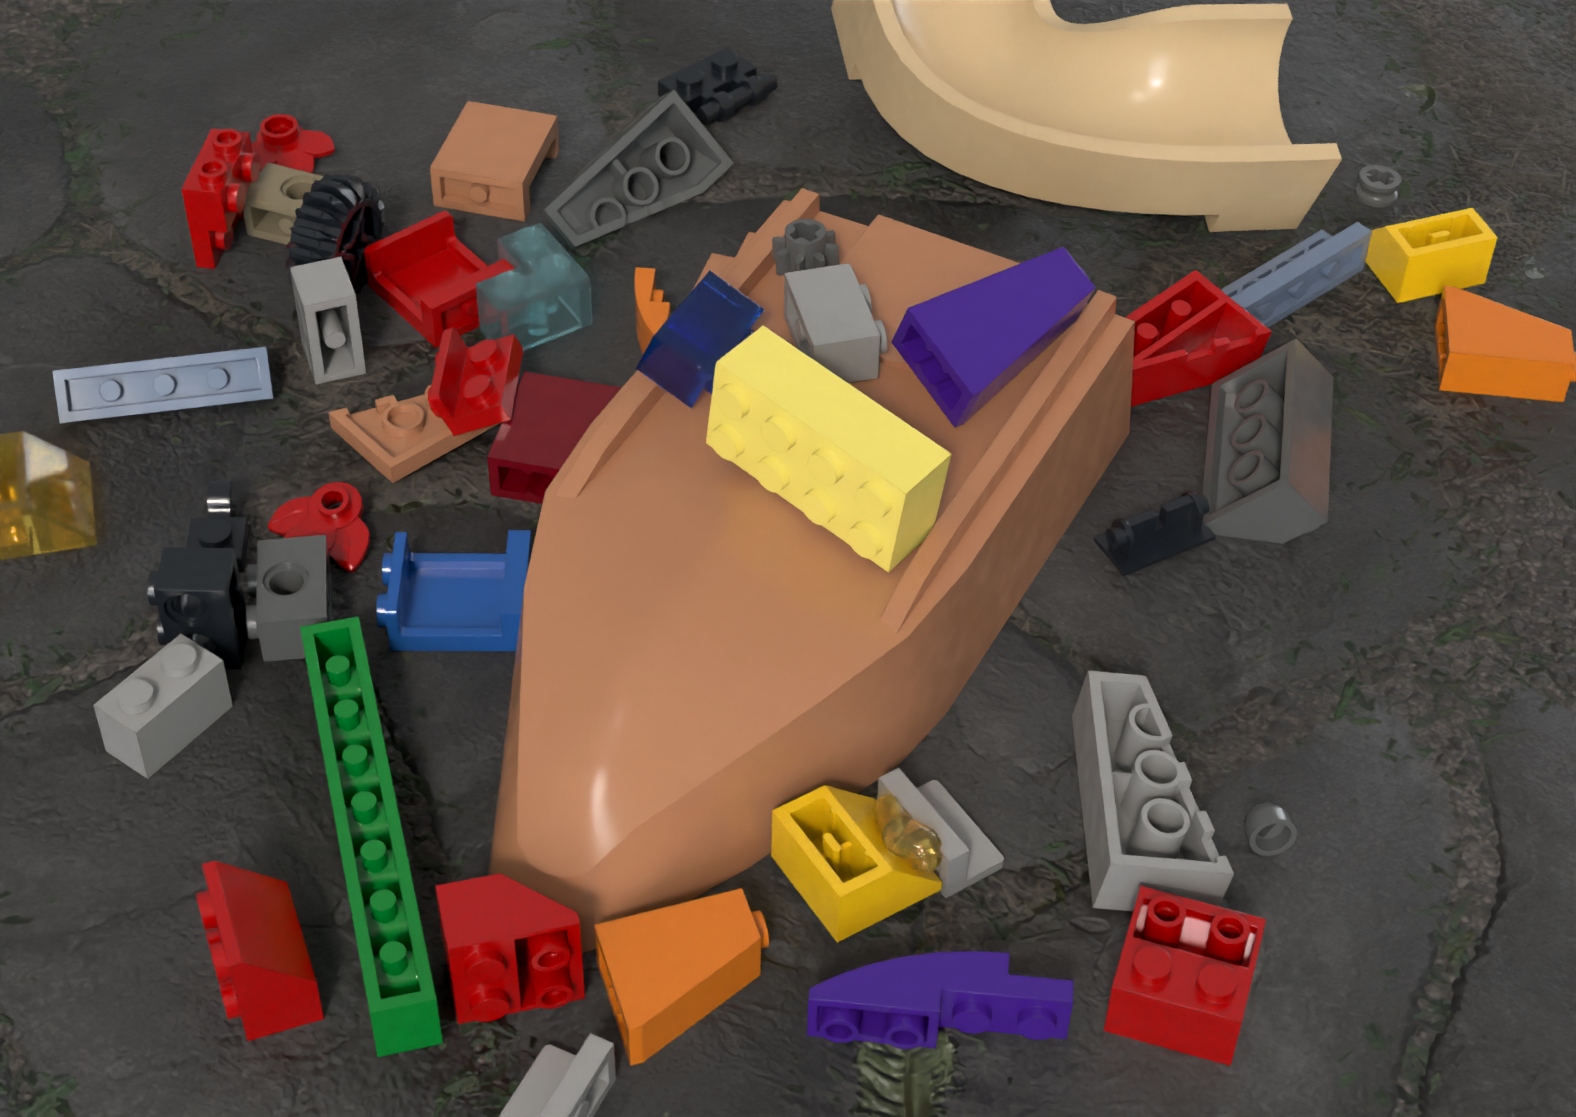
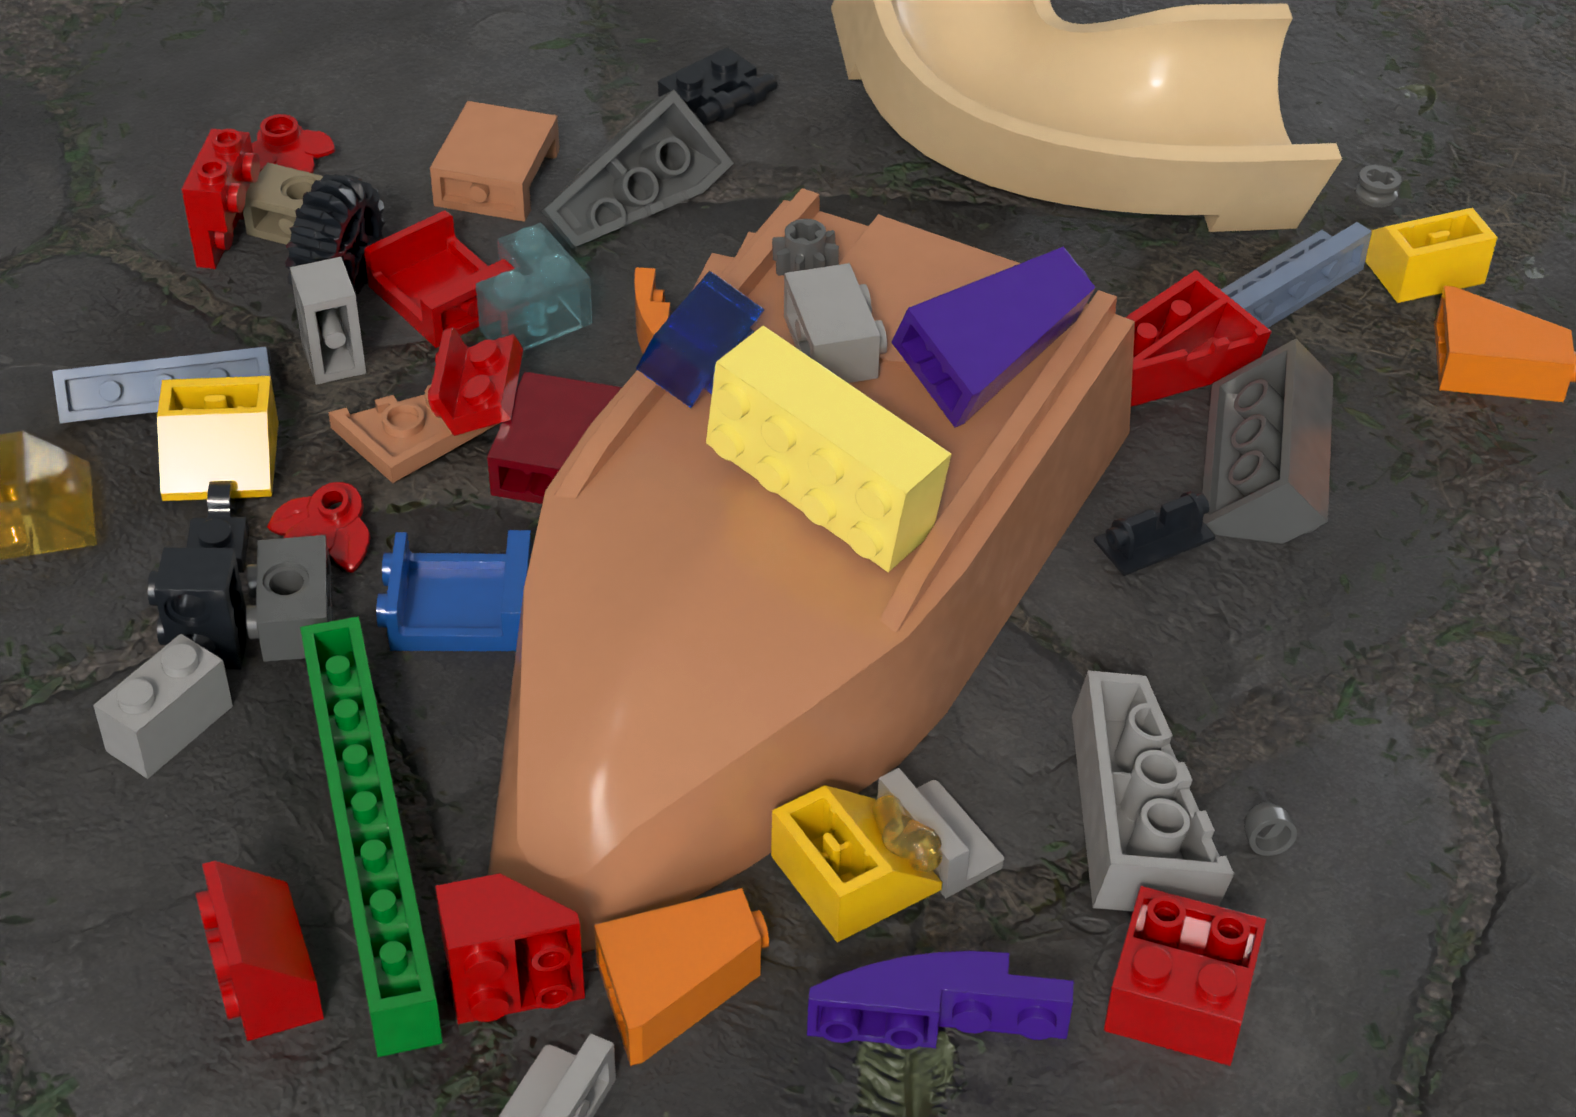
none -> slope [157,376,279,501]

